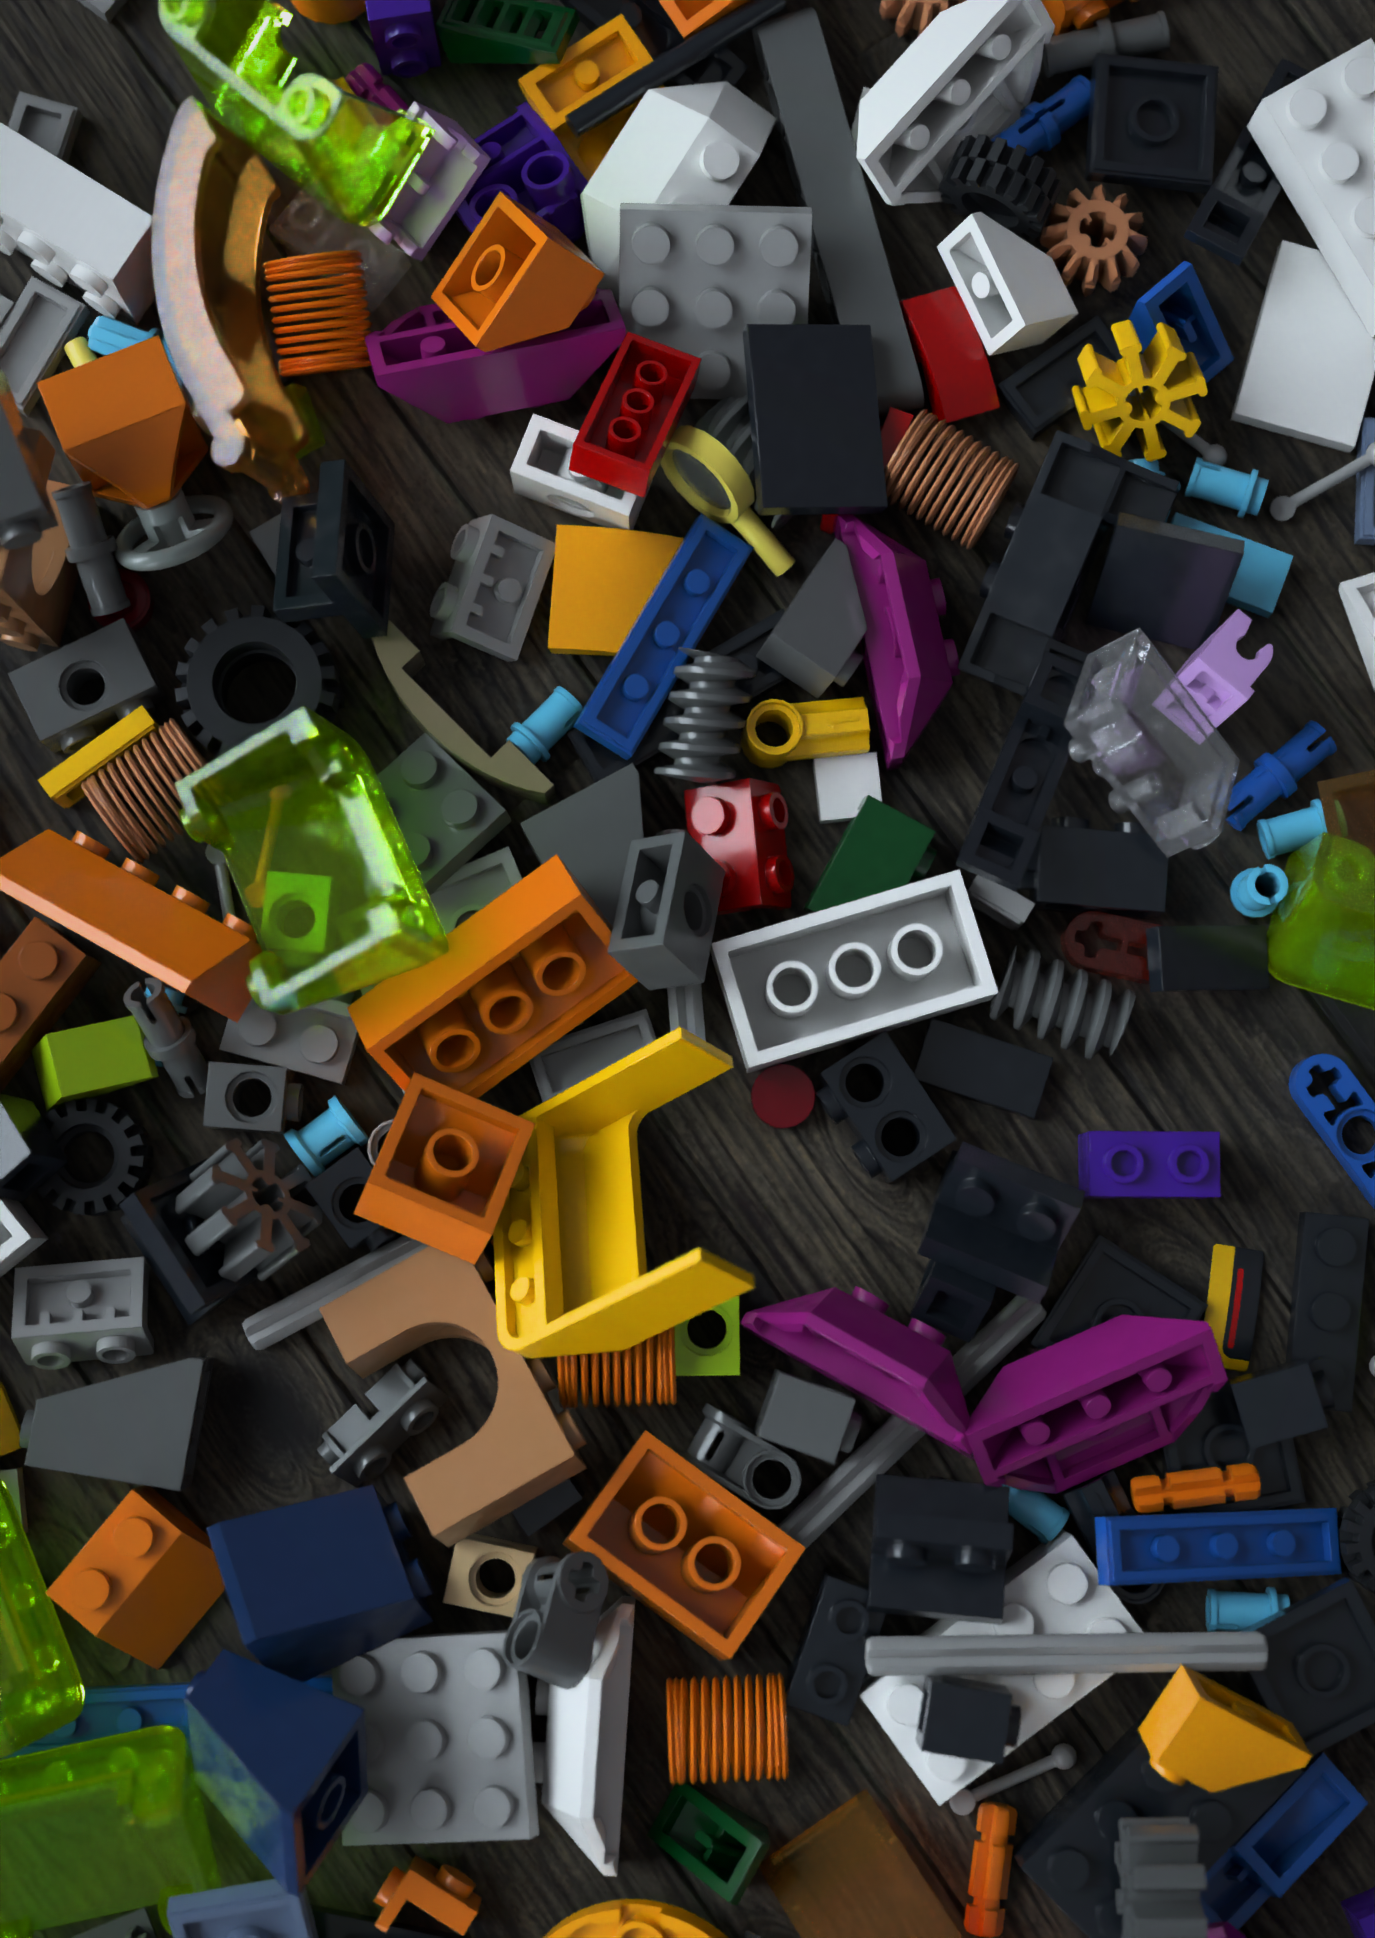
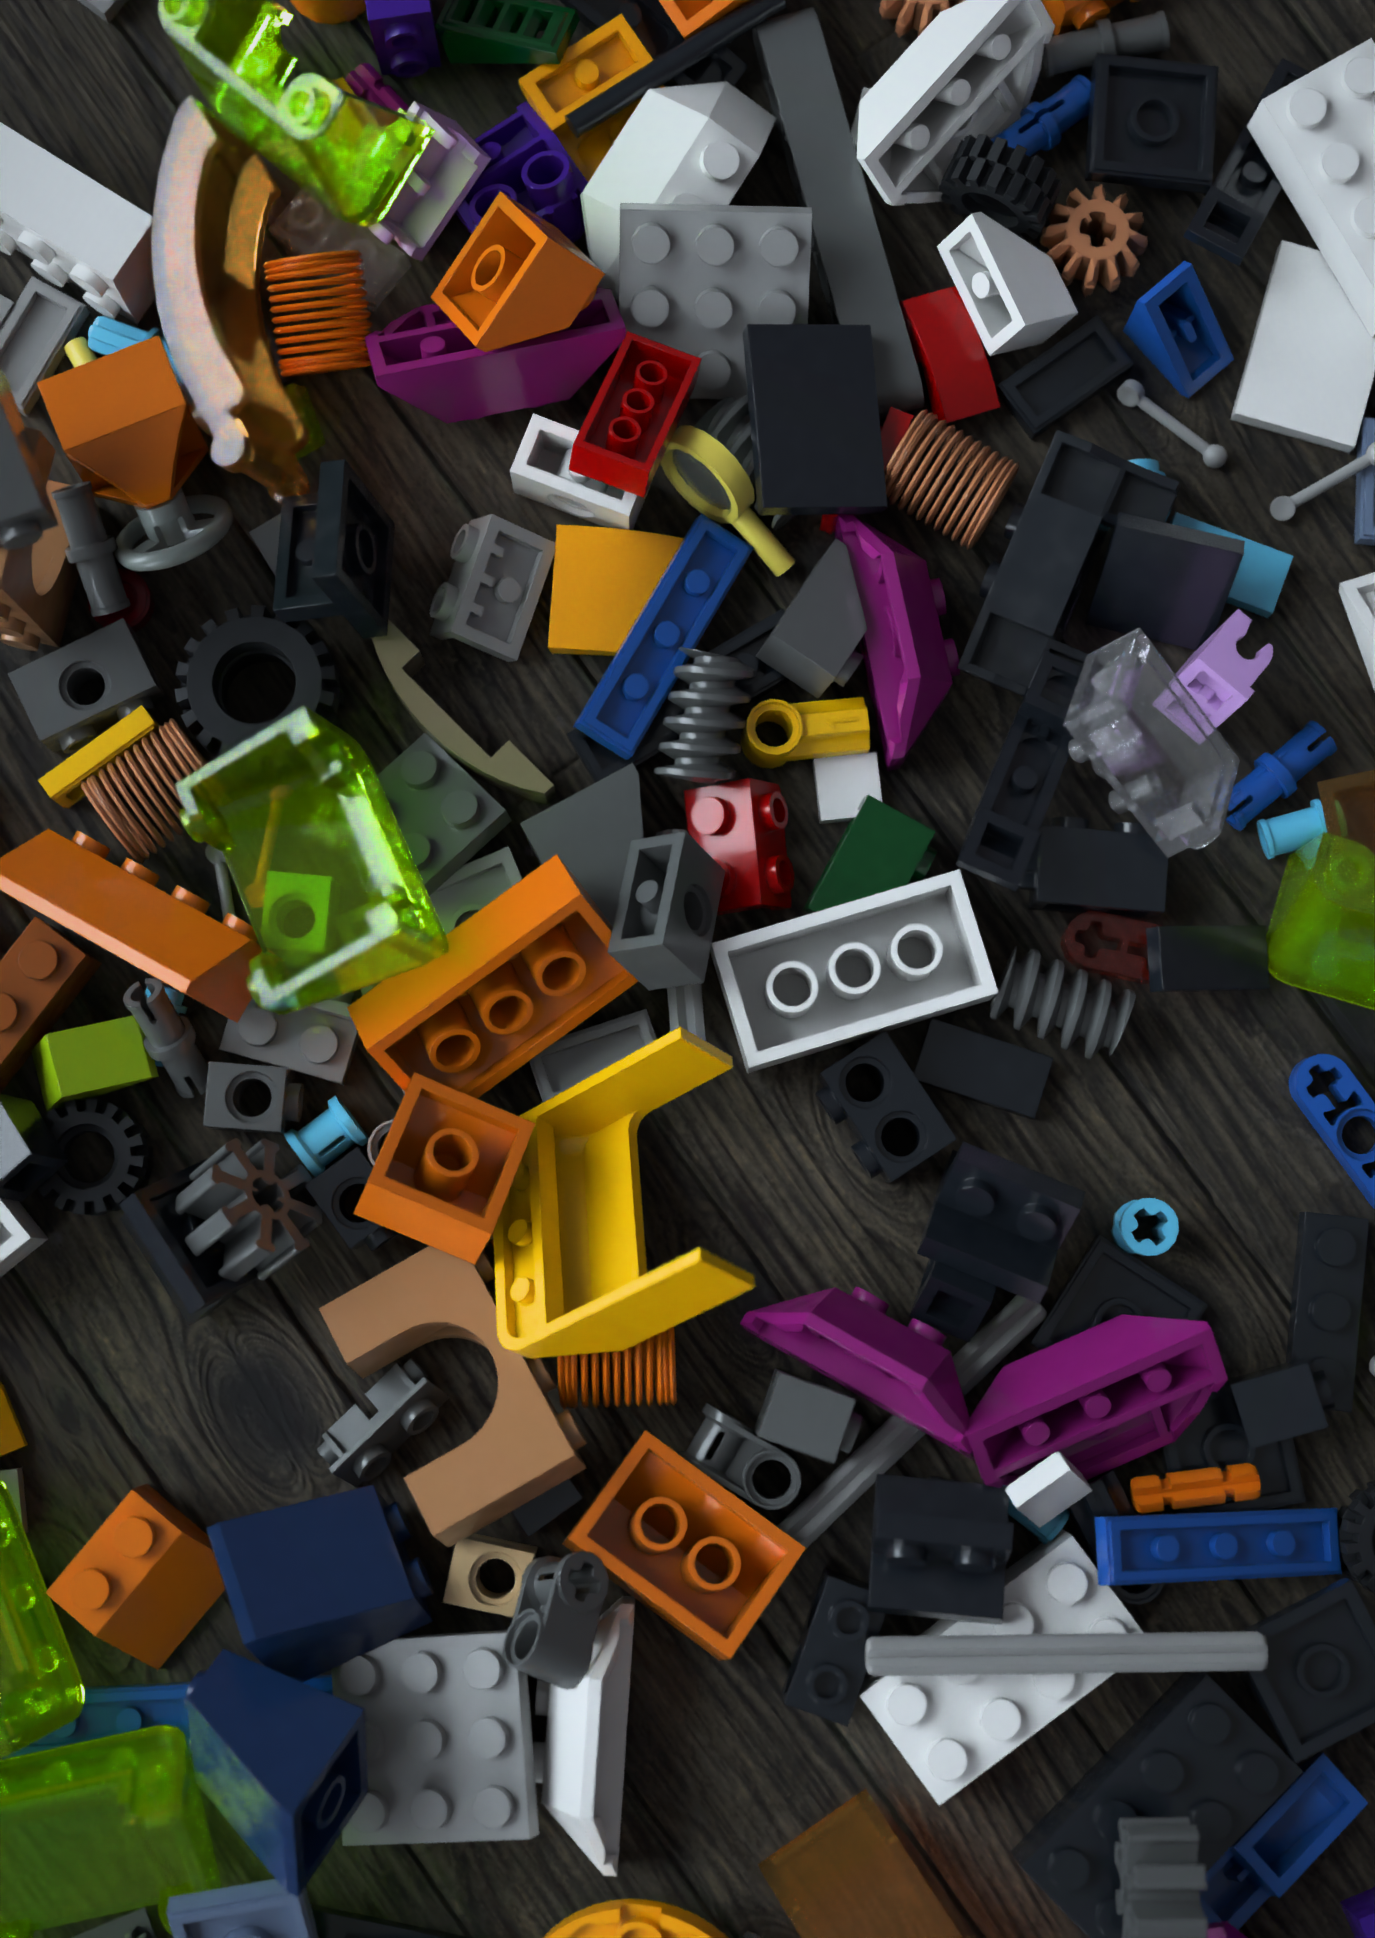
light grey tile [8,91,83,163] -> none
light grey bracket [11,1256,154,1370] -> none
dark grey slope [19,1356,214,1491] -> none
light grey axle [242,1235,429,1350] -> none
orange bracket [373,1855,482,1936] -> none
medium azure pin [506,686,583,765] -> none
dark green slope [647,1780,770,1906] -> none
orange piece [666,1672,788,1786] -> none
lime brick [674,1296,740,1376] -> none
dark red tile [751,1064,815,1129] -> none
black brick [915,1675,1021,1765] -> none
light grey hinge [949,1743,1077,1815] -> none
orange axle [964,1802,1017,1938] -> none
light grey tile [967,875,1035,931] -> none
yellow gear [1072,320,1208,462] -> none
dark purple brick [1078,1131,1221,1199] -> none
light orange slope [1138,1664,1312,1793] -> none
medium azure pin [1184,457,1269,518] -> none
sticker [1204,1244,1264,1371] -> none
medium azure pin [1205,1587,1290,1632] -> none
medium azure pin [1229,864,1289,918] -> none
none -> white tile [1005,1452,1093,1528]
none -> medium azure bush [1111,1198,1179,1256]

